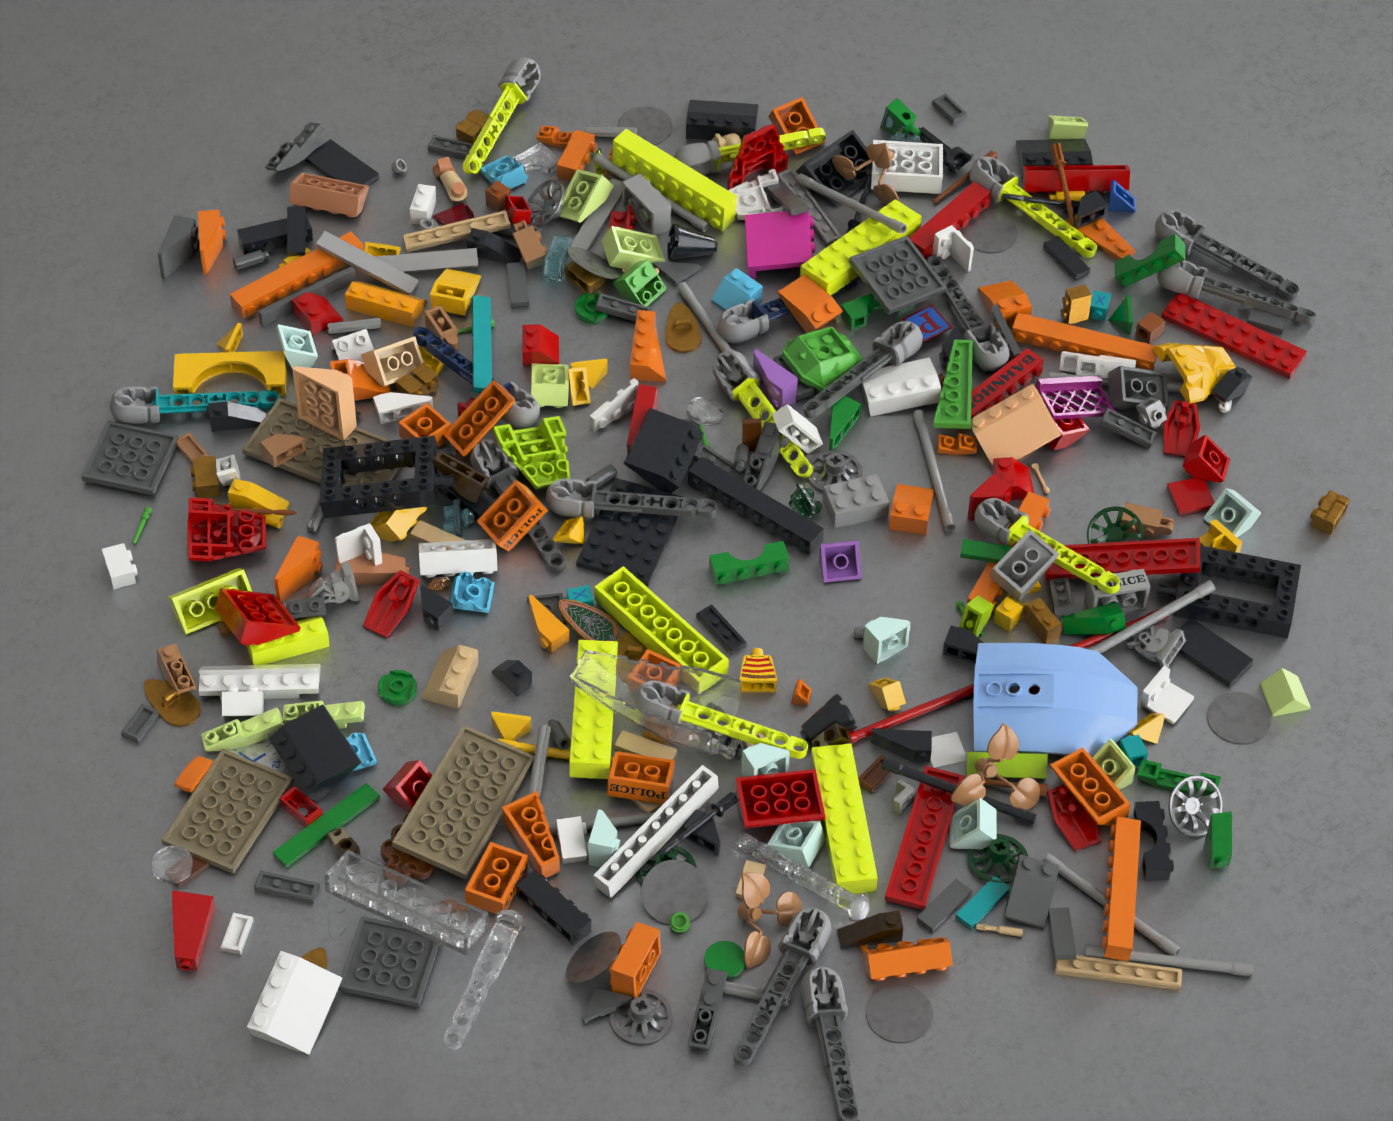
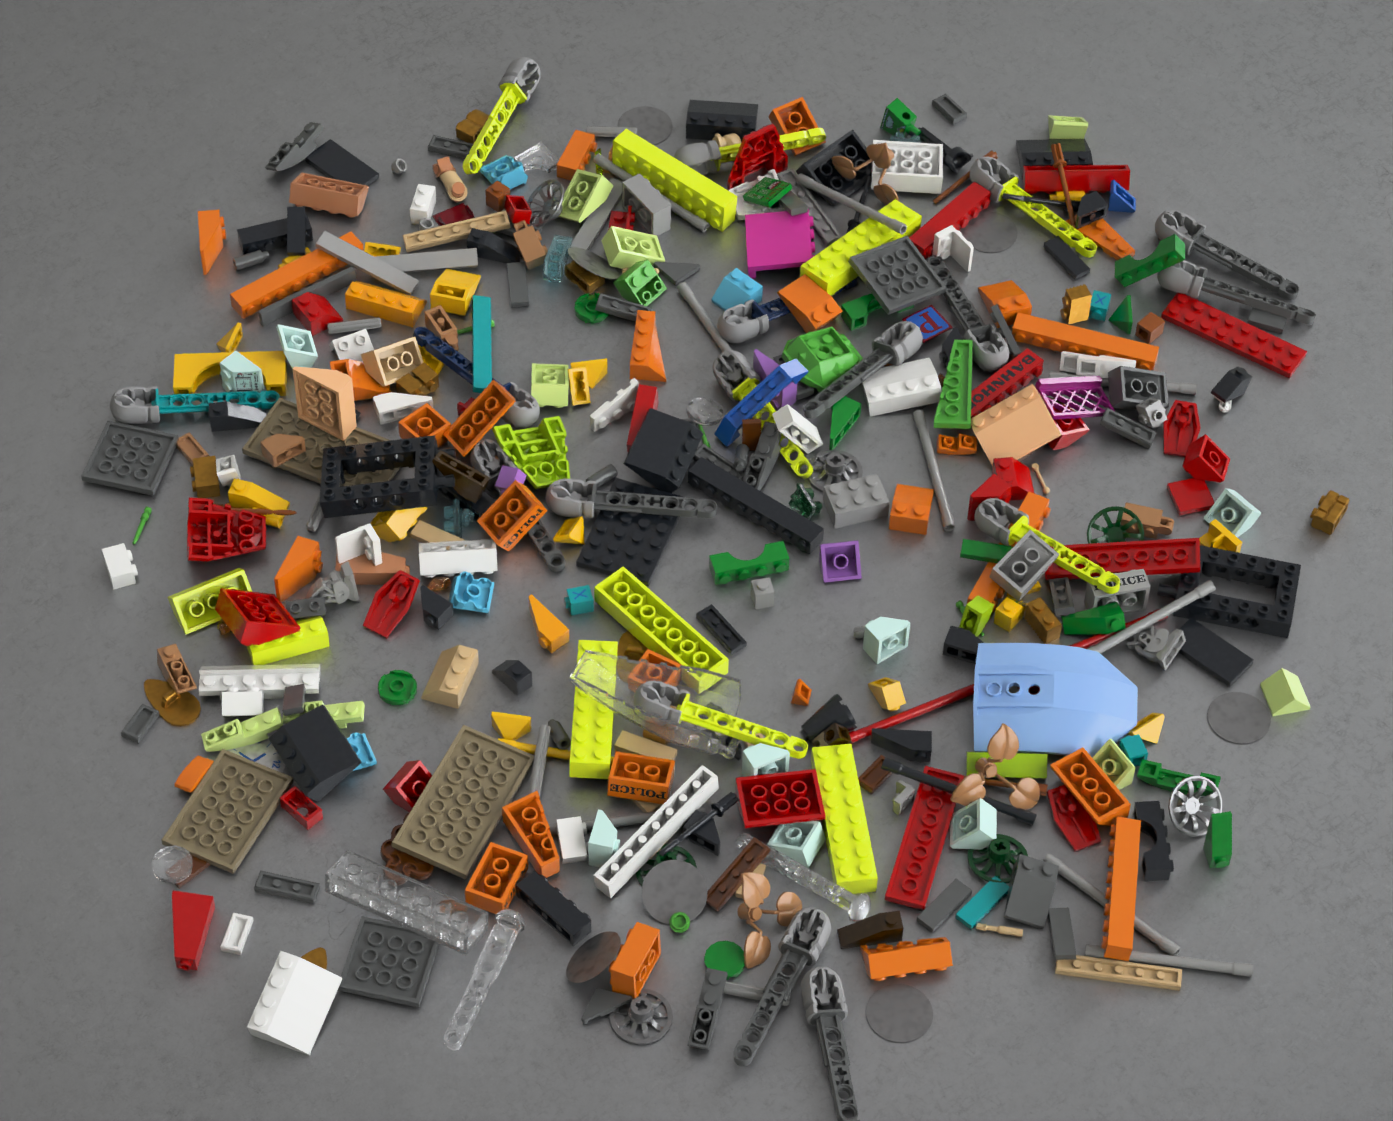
dark grey slope [158,215,200,279] -> none
green tile [272,783,380,868] -> none
leg [327,827,362,868] -> none
red slope [522,324,559,367] -> none
dark grey tile [527,593,567,625] -> none
orange slope [536,126,574,149] -> none
shield [558,599,620,642] -> none
pearl gold shield [665,302,702,353] -> none
black cone [667,224,718,260] -> none
yellow torso [739,648,777,692] -> none
white sticker [931,732,966,768] -> none
white bracket [1140,666,1194,724] -> none
yellow wedge [1153,343,1236,404] -> none
none -> light aqua slope [220,351,264,393]
none -> dark grey tile [282,684,306,716]
none -> medium lavender brick [495,465,527,494]
none -> reddish brown tile [706,837,771,912]
none -> blue slope [714,359,809,447]
none -> green tile [743,177,792,208]
none -> light grey brick [750,577,775,610]

